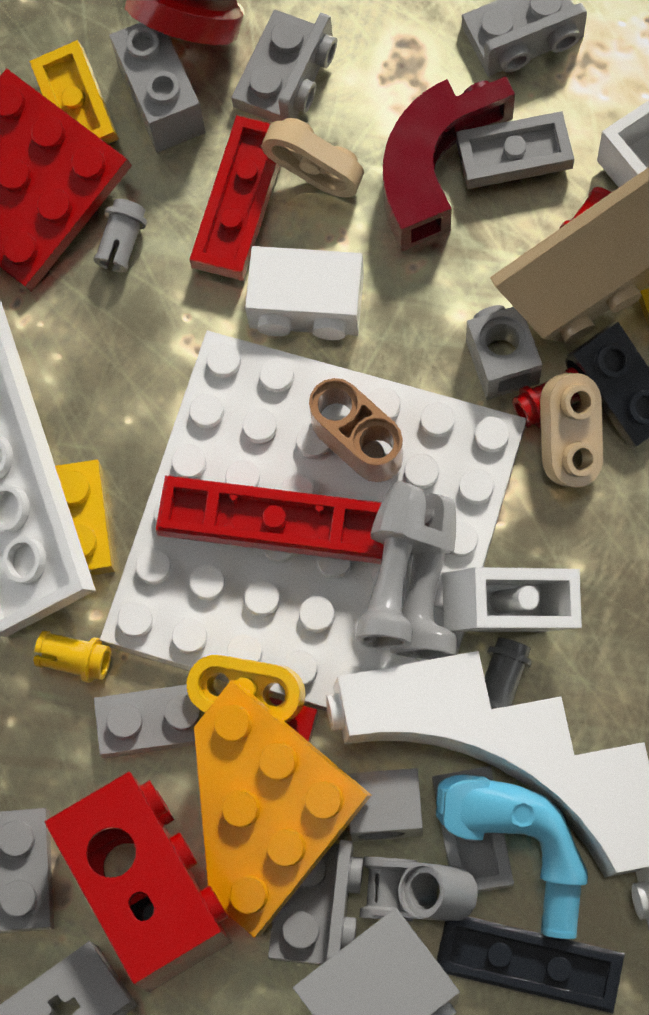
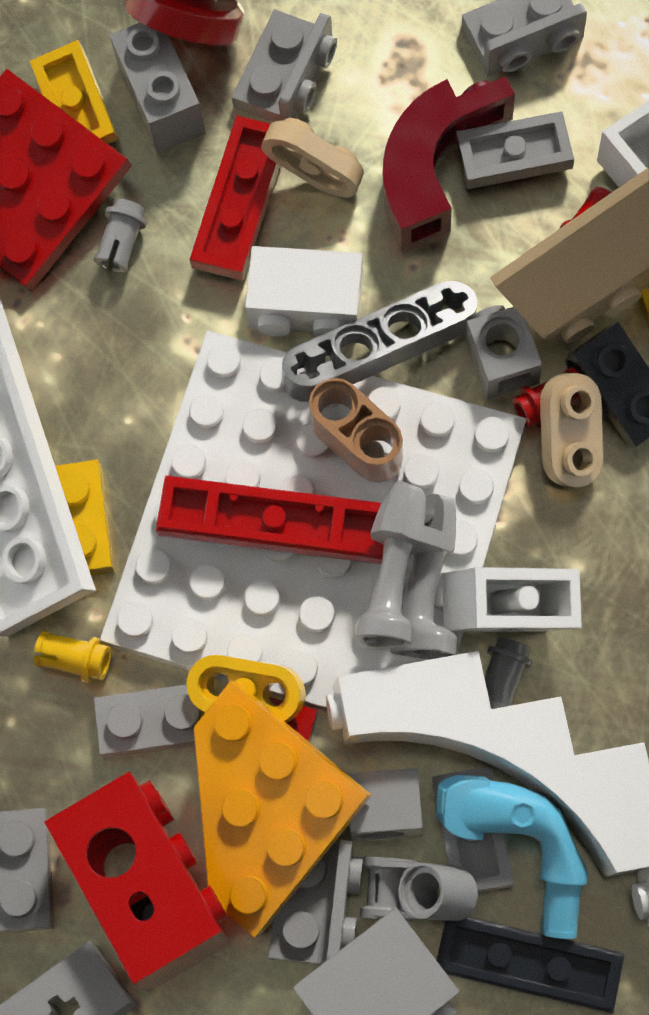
none -> dark grey beam [281,281,477,402]

